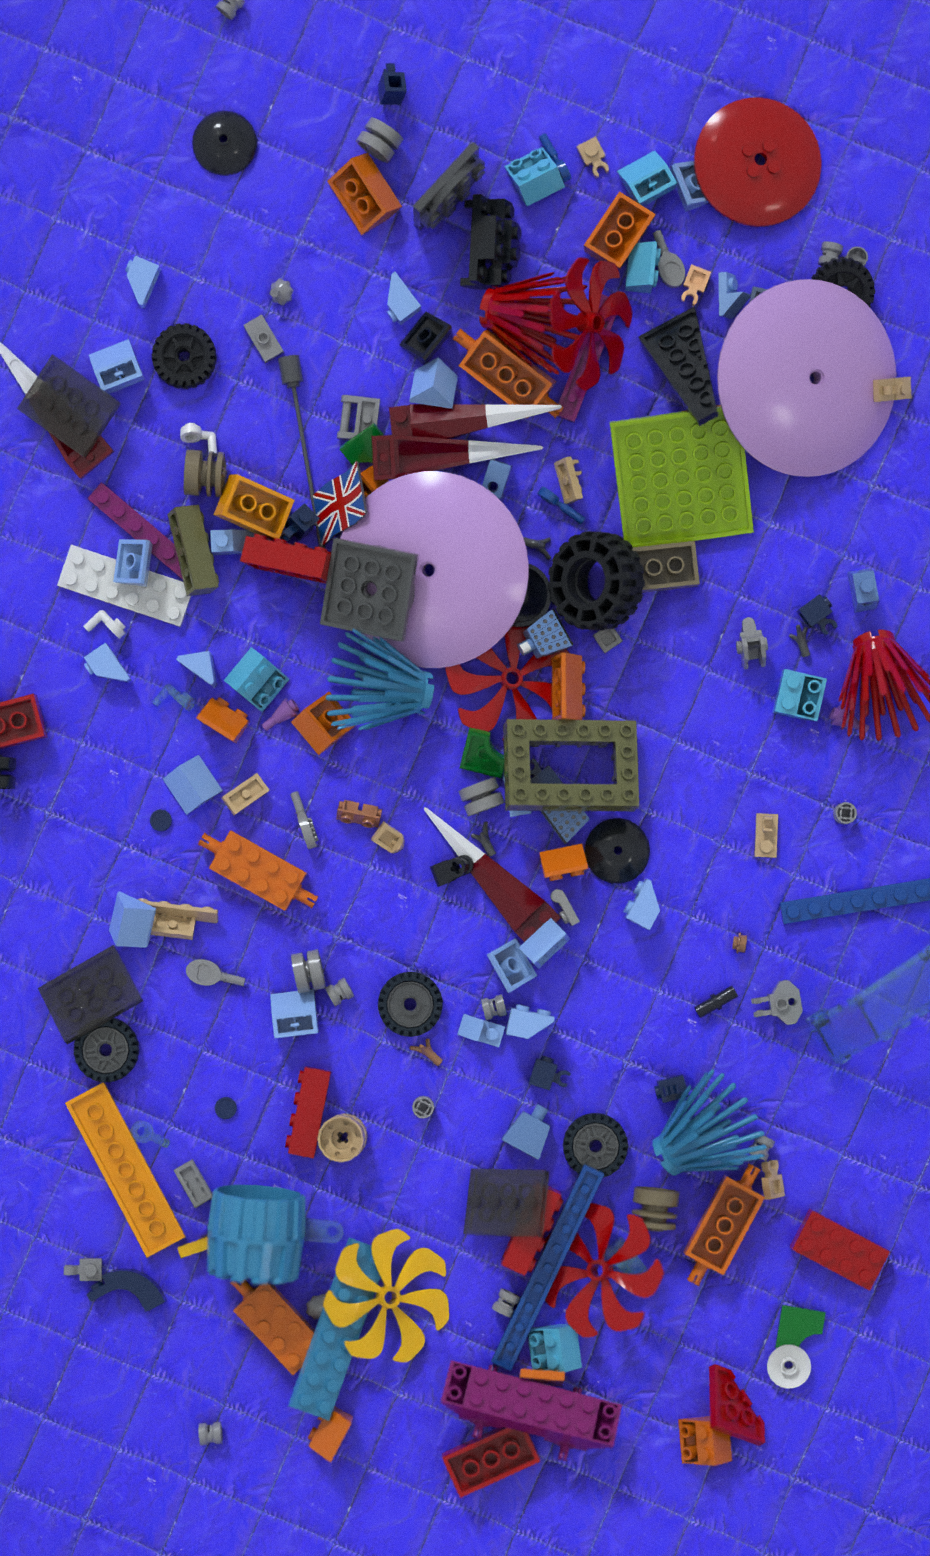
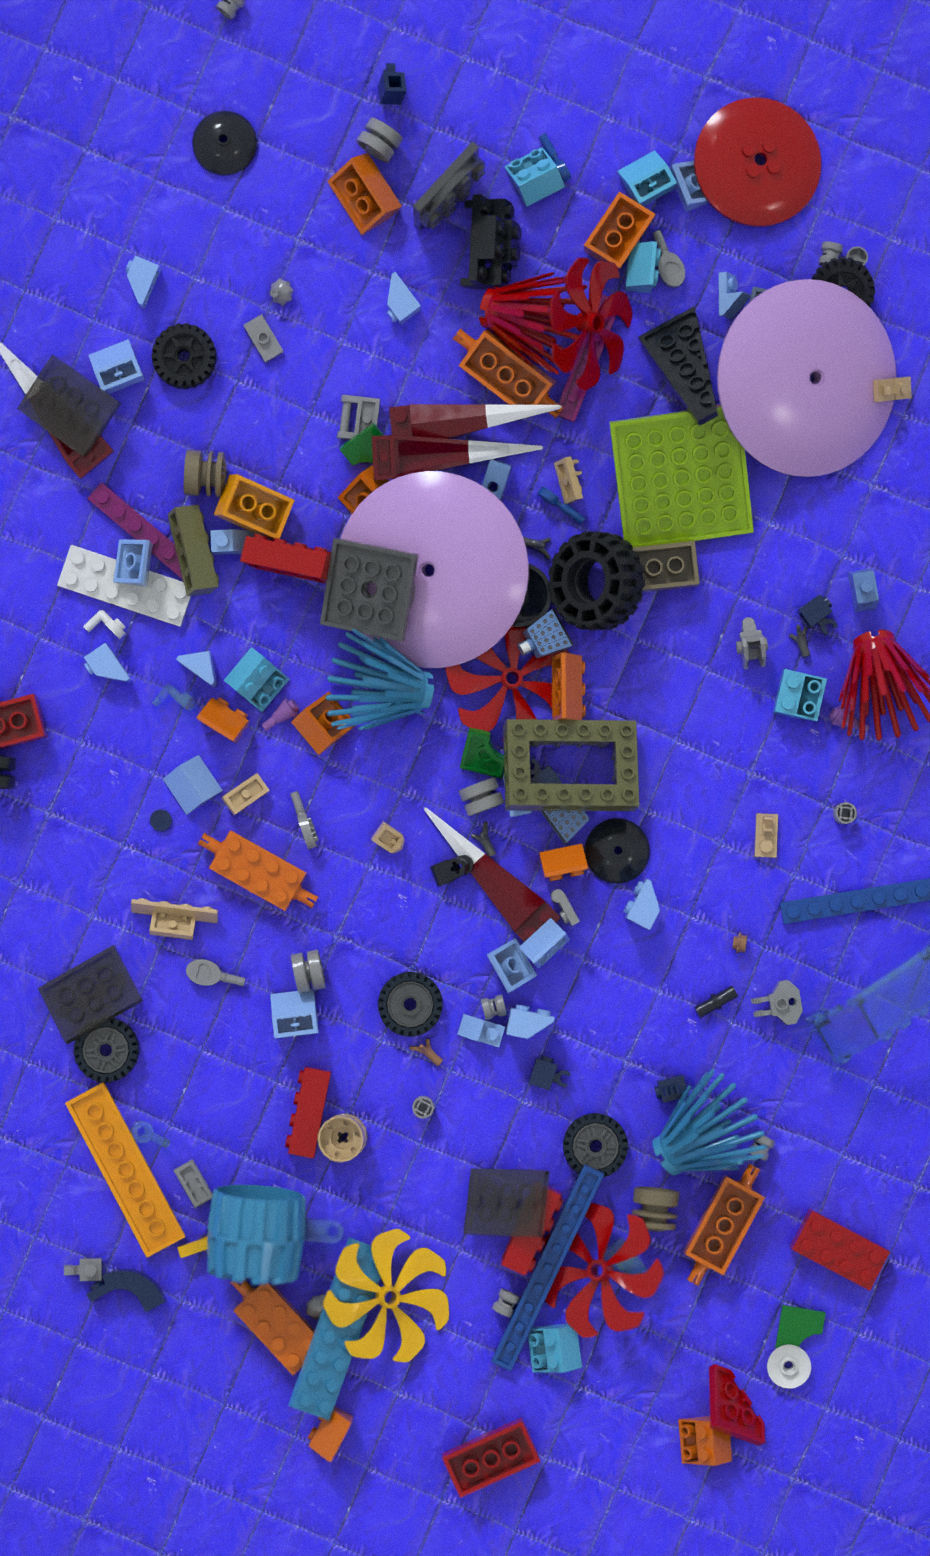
light blue slope [109,892,156,948] -> none
white plate [180,423,217,457] -> none
light grey wheel [198,1421,223,1446] -> none
dark blue piece [215,1097,237,1119] -> none
flag [278,355,367,548] -> none
dark blue brick [281,503,320,542] -> none
light grey wheel [325,978,354,1007] -> none
nougat hinge [336,800,382,828] -> none
black slope [399,312,452,365] -> none
light blue slope [409,357,458,409] -> none
magenta piece [440,1360,622,1461] -> none
medium blue torso [502,1104,550,1160] -> none
orange tile [519,1369,565,1386] -> none
tan plate [576,136,609,178] -> none
light grey tile [593,629,623,654] -> none
light nougat plate [681,264,711,306] -> none
tan plate [761,1160,785,1200] -> none

